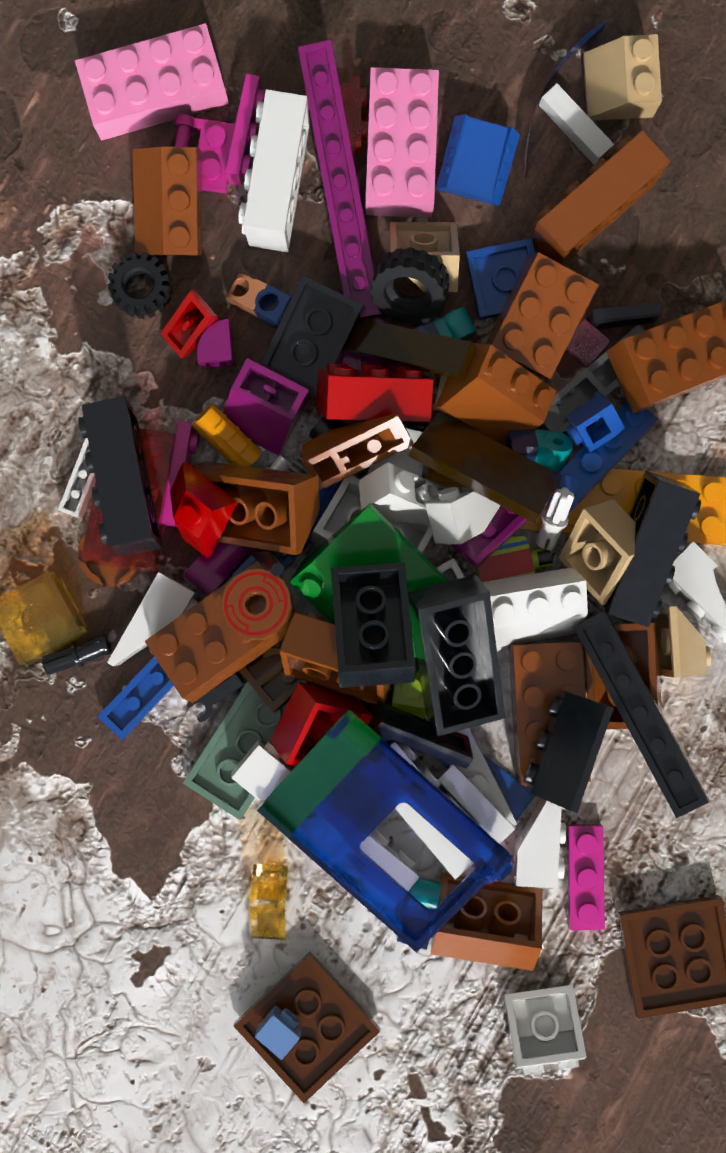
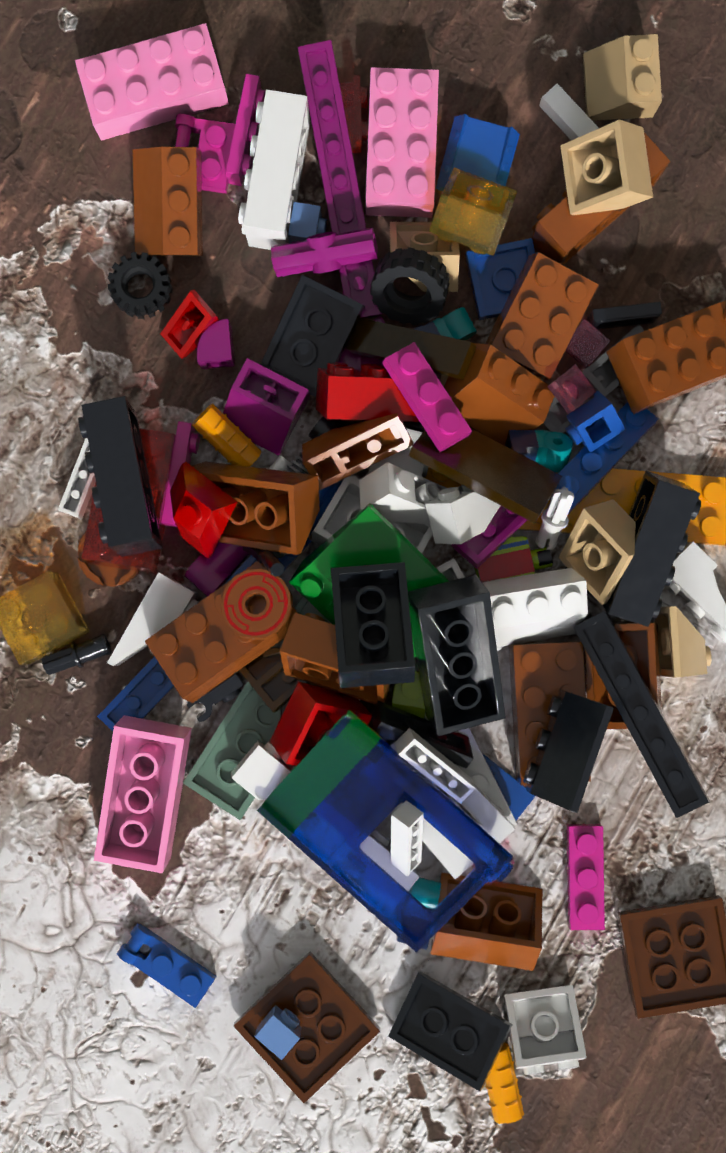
leg [226,273,291,330] -> none
clear yellow slope [250,863,288,940] -> none
white slope [512,798,566,888] -> none
dark blue sticker [524,20,607,179] -> none
none -> bright pink brick [94,715,192,873]
none -> blue plate [117,923,216,1008]
none -> magenta piece [271,228,378,277]
none -> medium blue plate [288,202,327,243]
none -> dark pink plate [382,342,472,452]
none -> black plate [388,972,513,1091]
none -> white piece [391,801,424,877]
none -> white piece [394,728,476,804]
none -> clear yellow brick [429,167,517,256]
none -> light orange axle [485,1043,524,1124]
none -> clear pink plate [547,364,597,414]
none -> tan slope [560,119,653,215]

